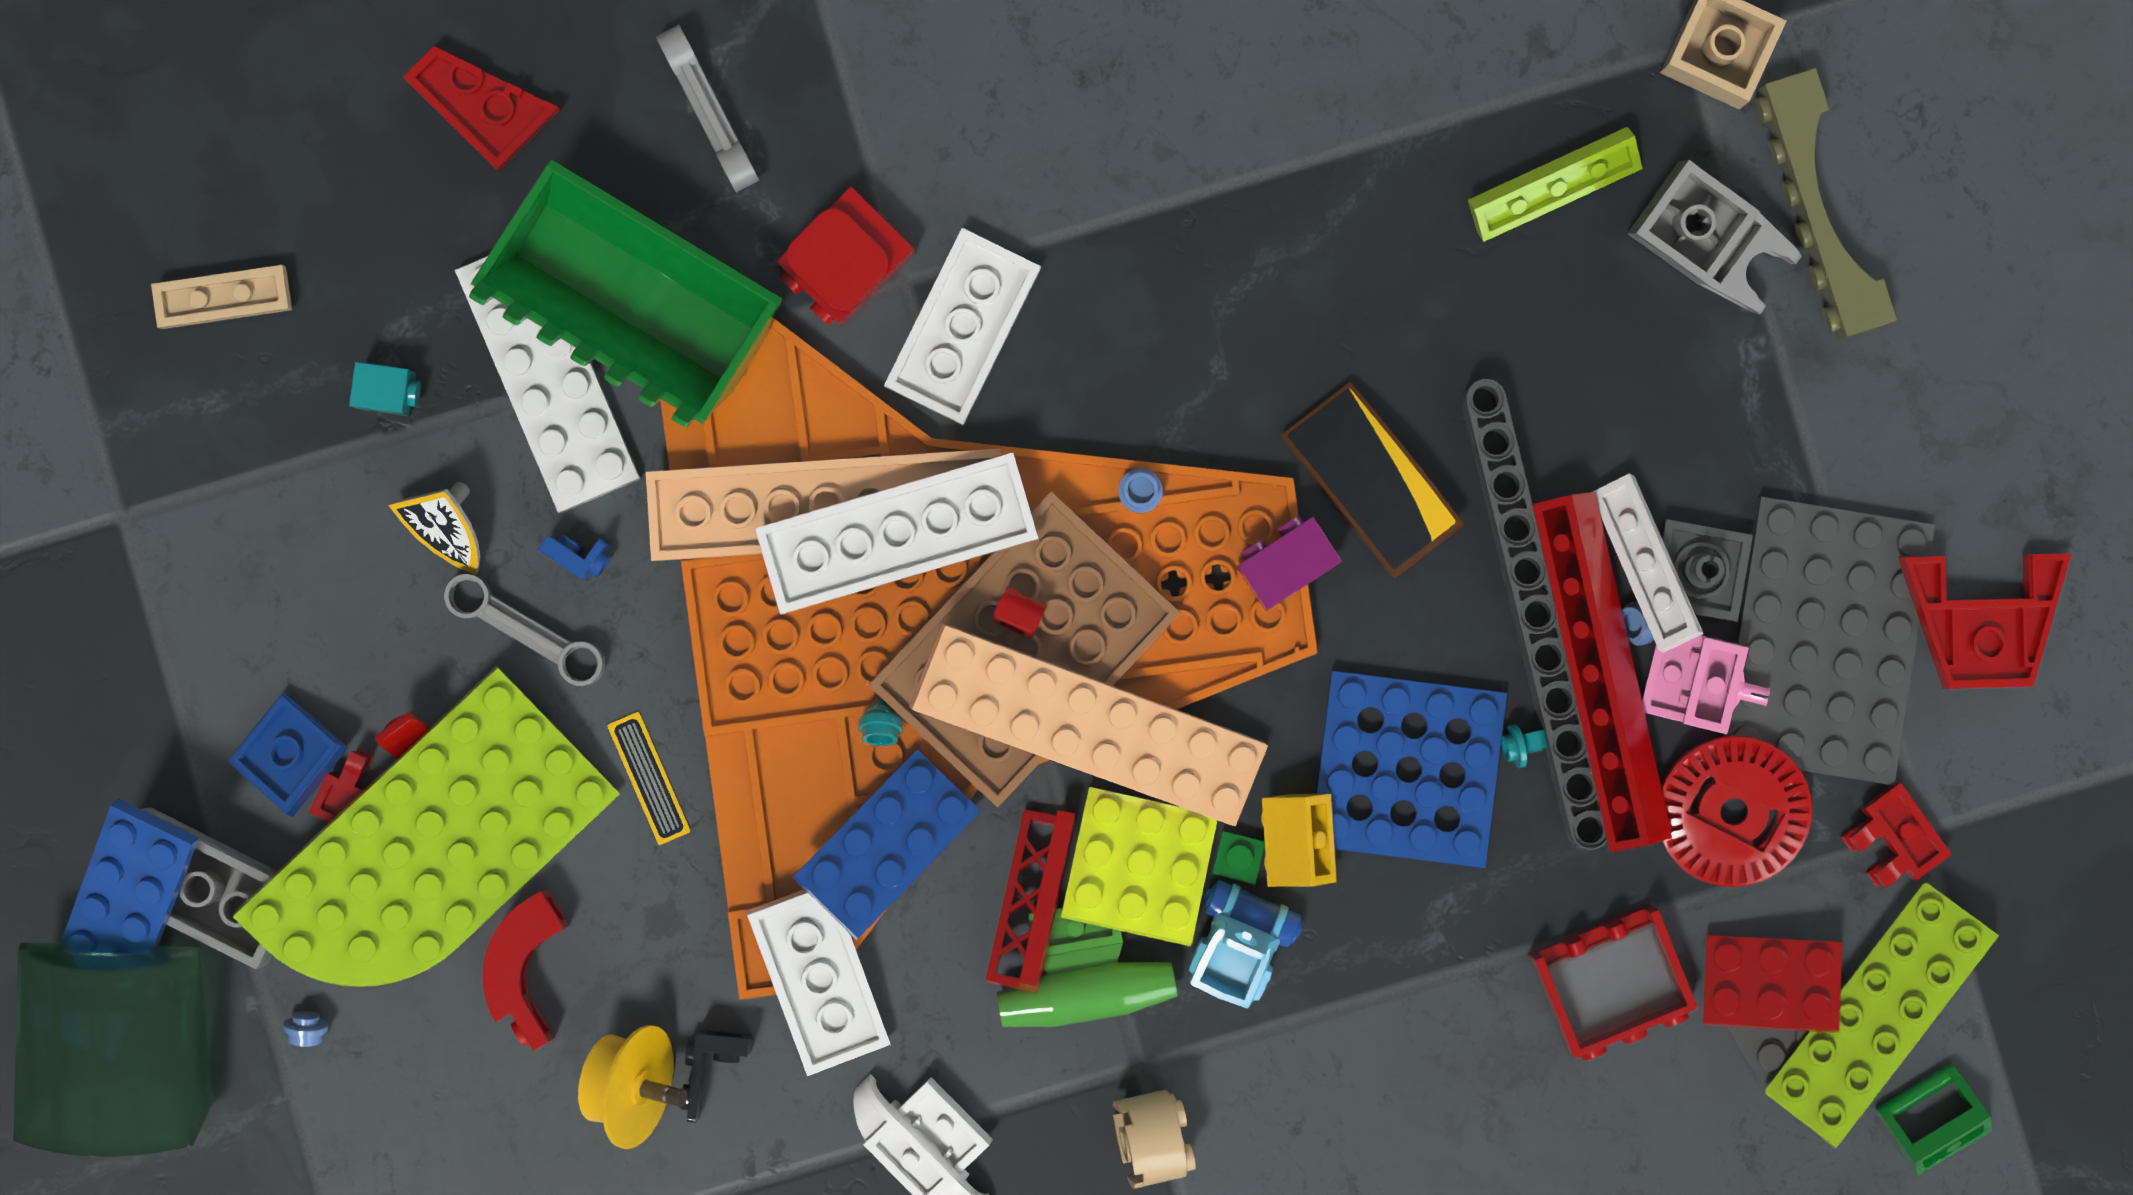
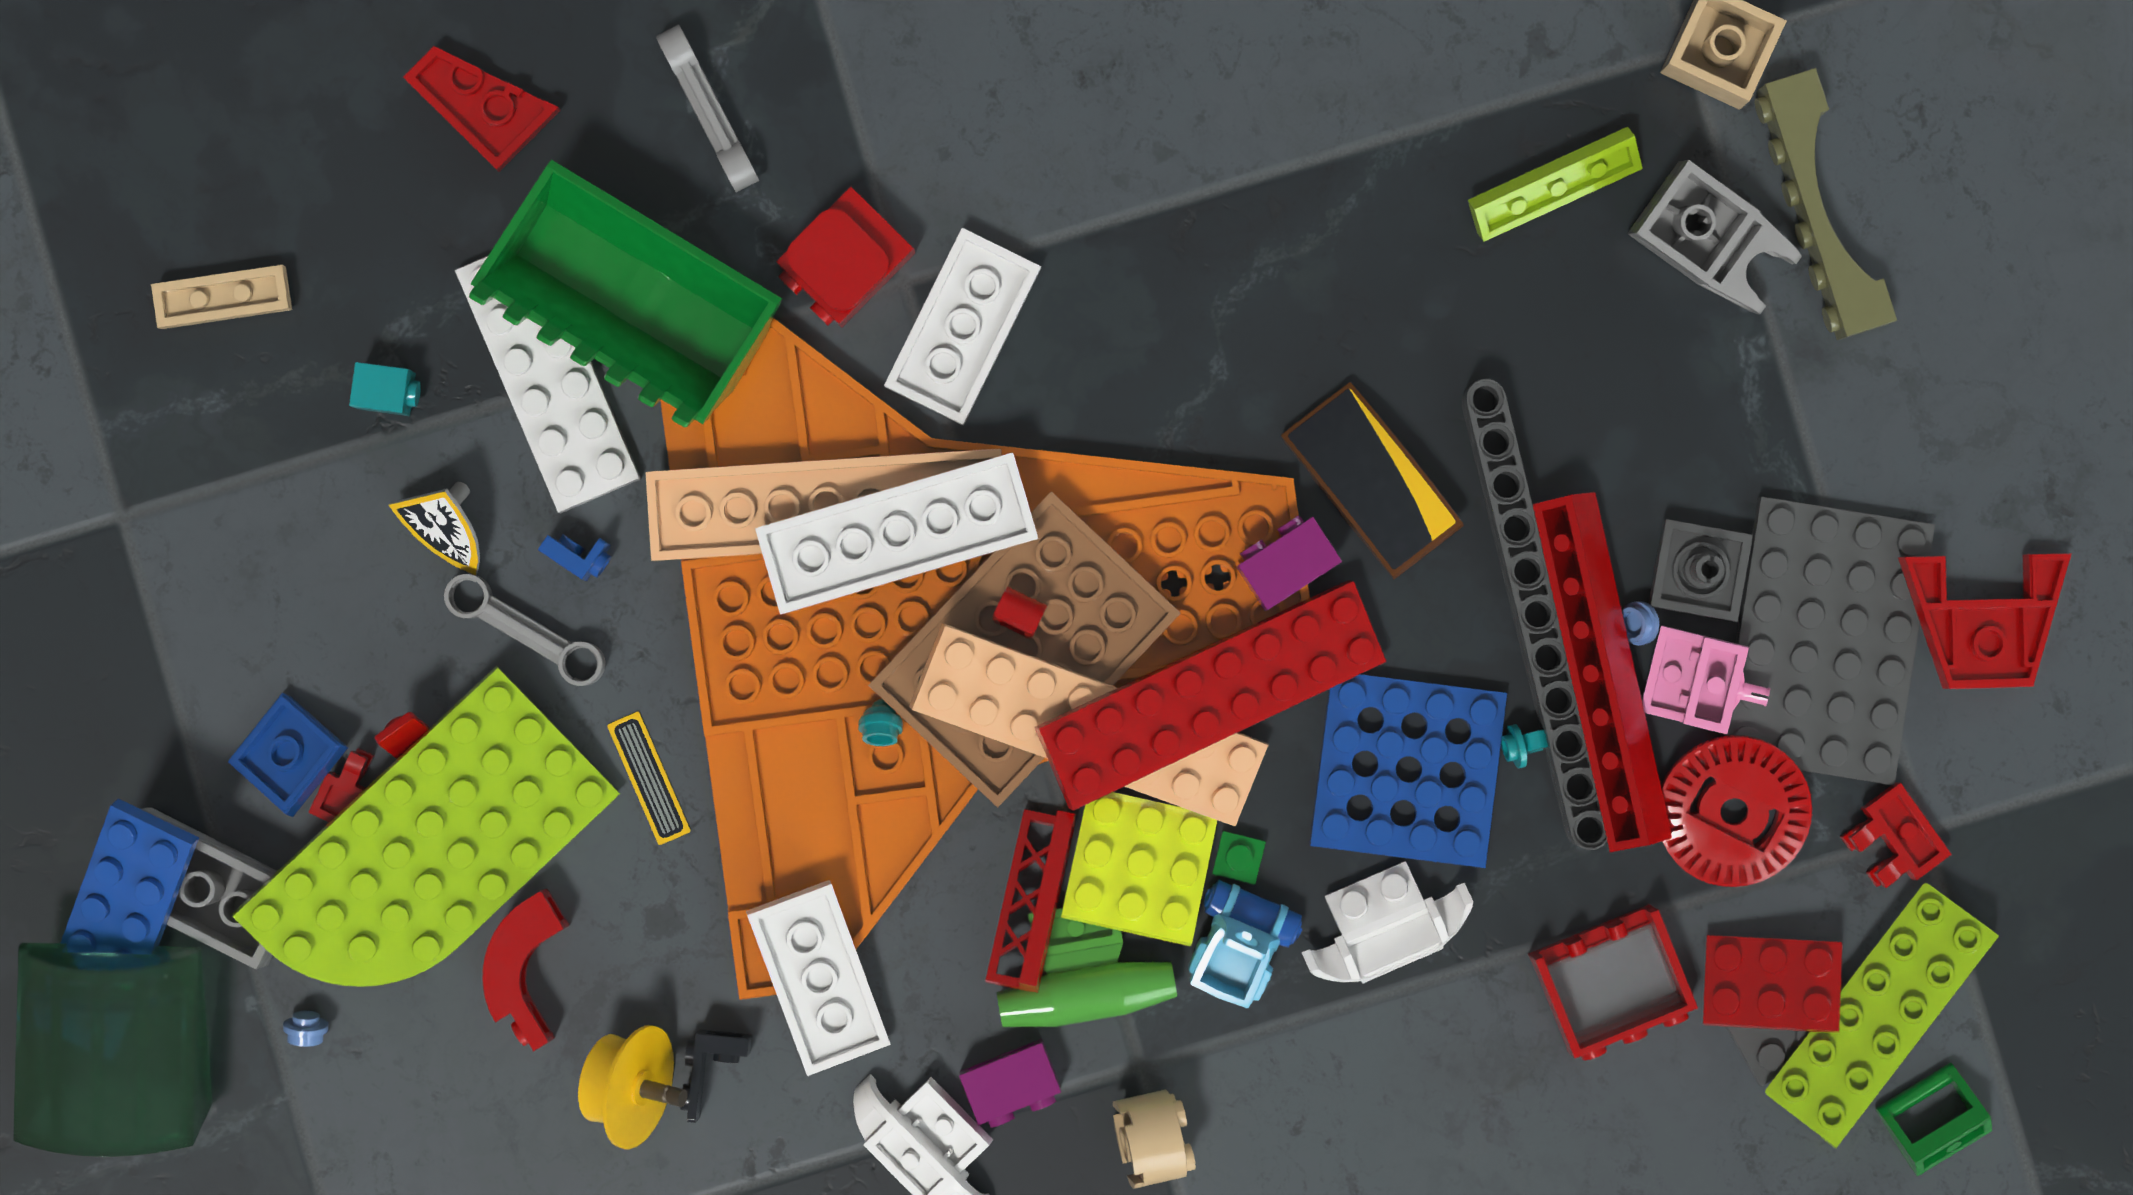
blue plate [792,749,981,940] -> none
medium blue plate [1118,469,1163,513] -> none
yellow brick [1261,794,1337,887] -> none
white plate [1593,473,1704,653] -> none
none -> magenta brick [959,1038,1061,1128]
none -> red plate [1034,580,1387,810]
none -> white plate [1302,861,1473,984]

